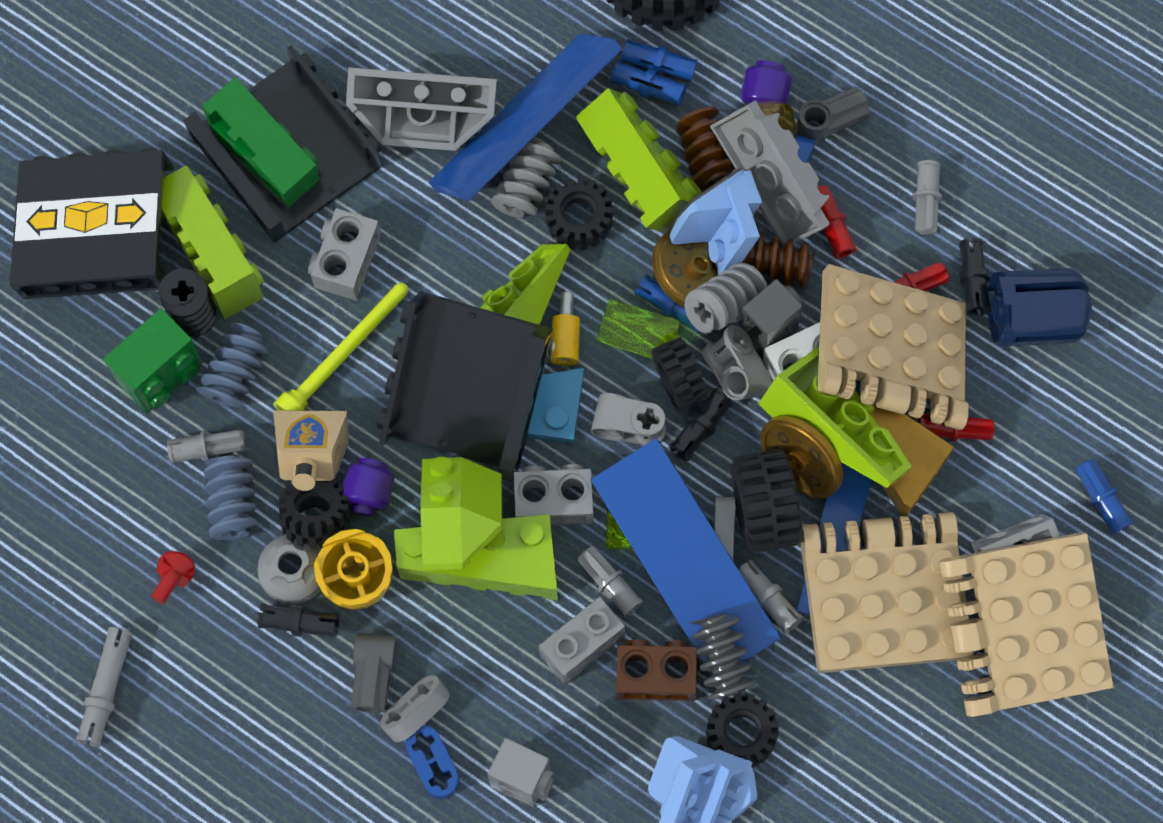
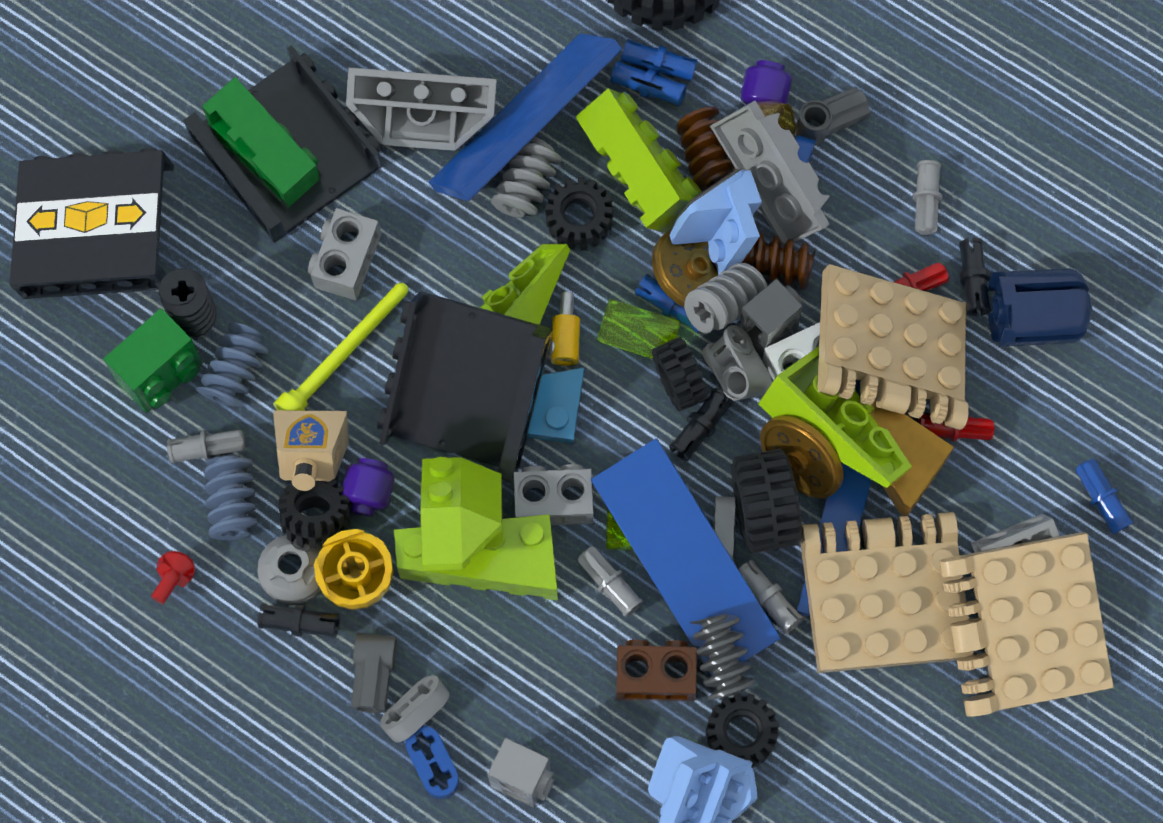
light grey pin [76,627,133,747] -> none
lime wedge [161,165,265,320] -> none
light grey brick [539,597,625,685] -> none
light grey piece [591,393,666,446] -> none
red axle [817,185,857,259] -> none

